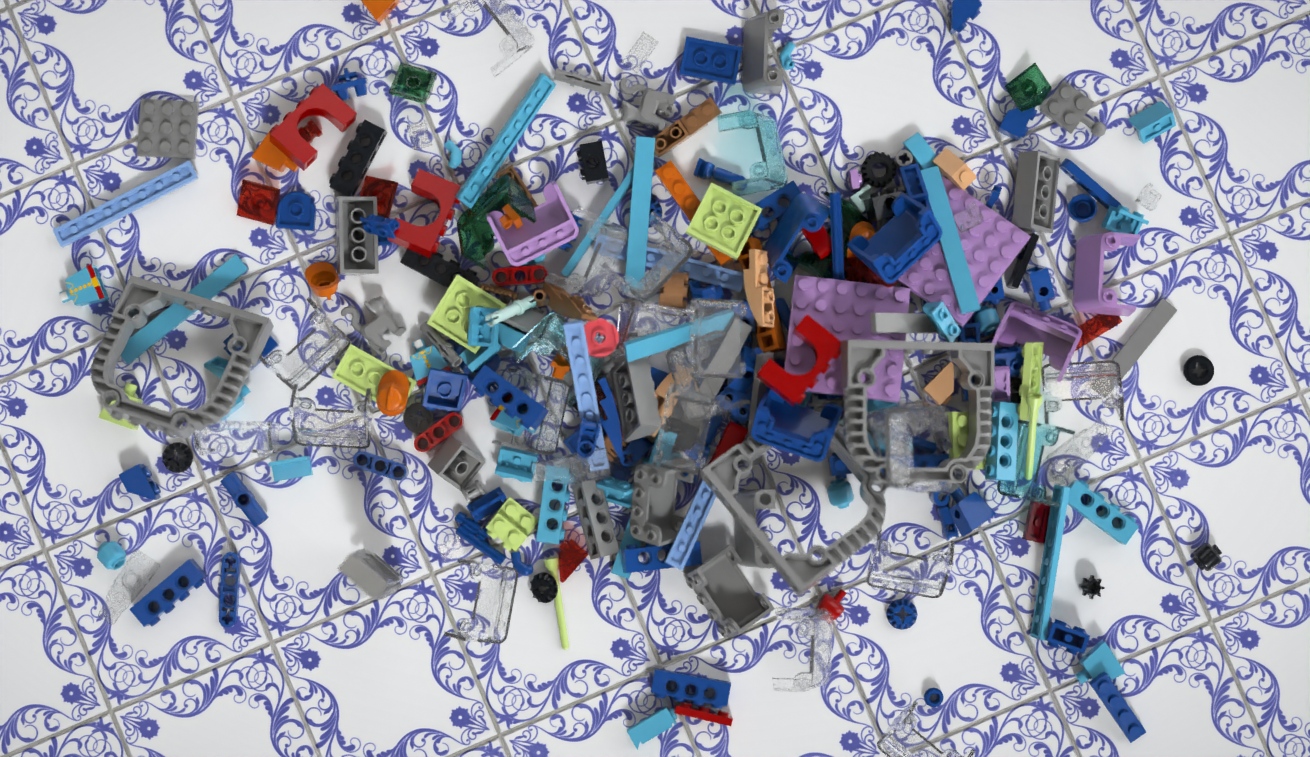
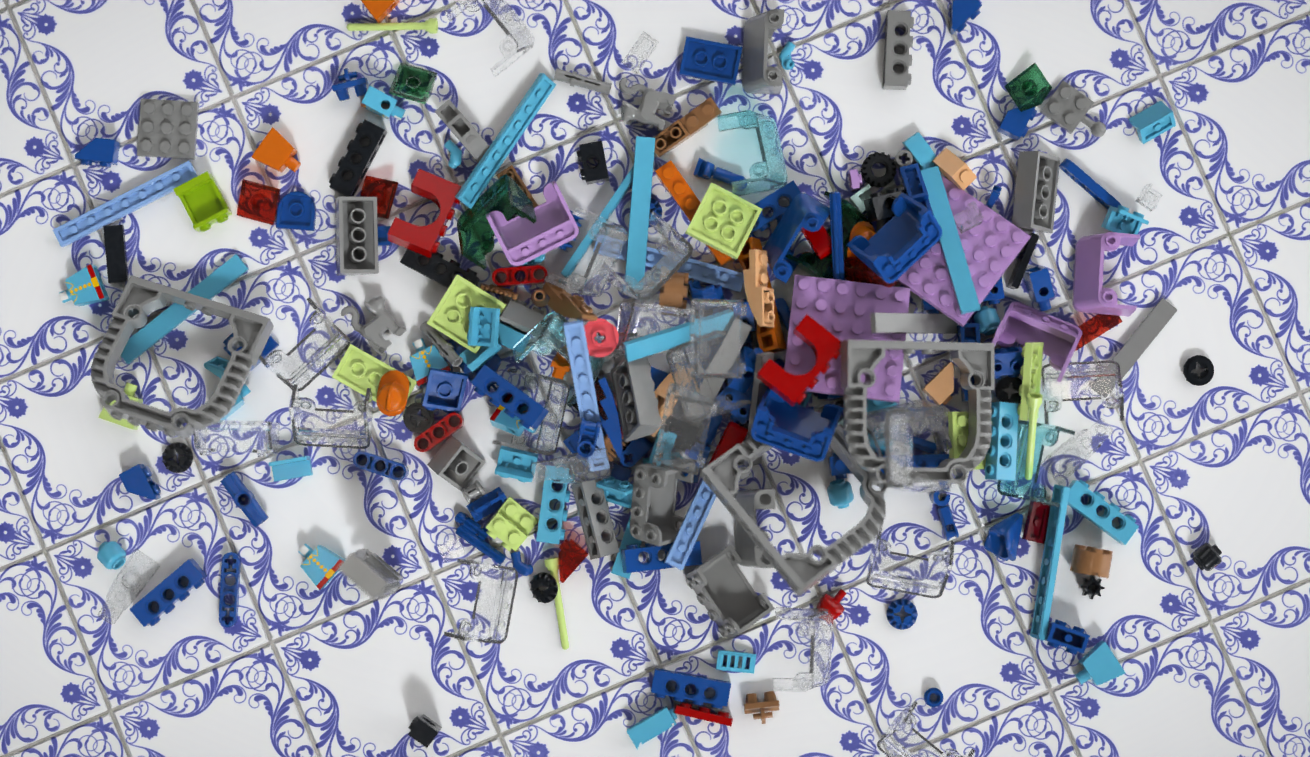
red arch [269,83,357,171] -> none
clear red wheel [298,119,323,144] -> none
orange piece [305,262,340,300] -> none
blue hinge [360,214,400,239] -> none
clear panel [406,120,432,150] -> none
light aqua pin [485,295,536,327] -> none
orange tile [499,204,523,230] -> none
medium azure bracket [922,301,961,342] -> none
blue torso [949,488,996,537] -> none
lavender plate [991,366,1011,403] -> none
clear panel [1048,462,1070,487] -> none
blue hair [1067,194,1097,223] -> none
blue plate [1088,671,1146,743] -> none
none -> blue slope [75,138,120,168]
none -> black tile [103,225,129,284]
none -> lime panel [173,171,232,232]
none -> medium azure torso [298,543,345,590]
none -> yellowish green piece [346,18,438,34]
none -> medium azure torso [361,86,406,120]
none -> black brick [408,714,442,748]
none -> light grey slope [435,99,490,163]
none -> medium azure slope [716,649,756,674]
none -> medium nougat hips [744,691,780,724]
none -> light grey brick [883,10,914,90]
none -> blue hat [984,513,1023,561]
none -> medium nougat brick [1070,544,1113,578]

